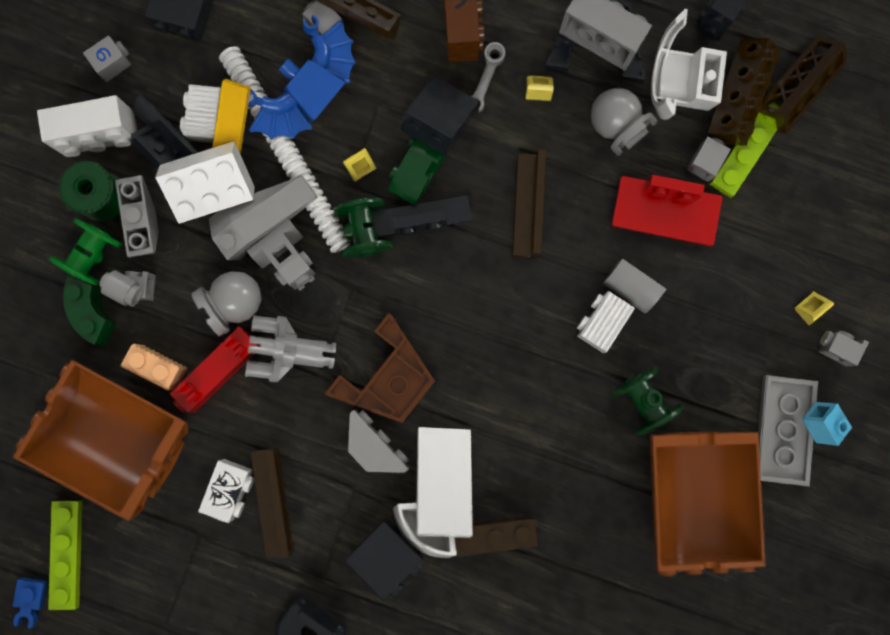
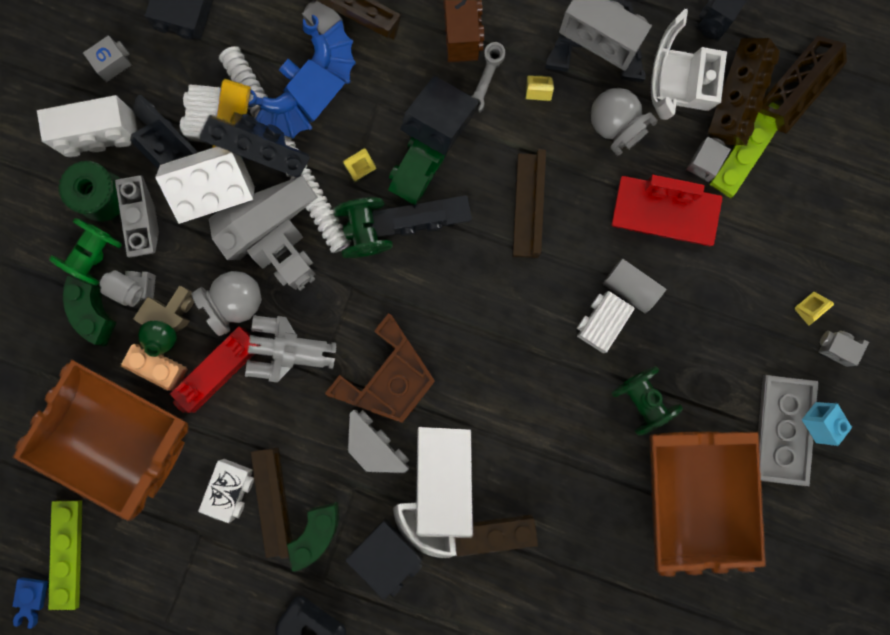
none -> dark tan brick [133,286,194,332]
none -> dark green brick [138,321,177,357]
none -> black bracket [199,112,310,178]
none -> dark green brick [287,502,339,572]

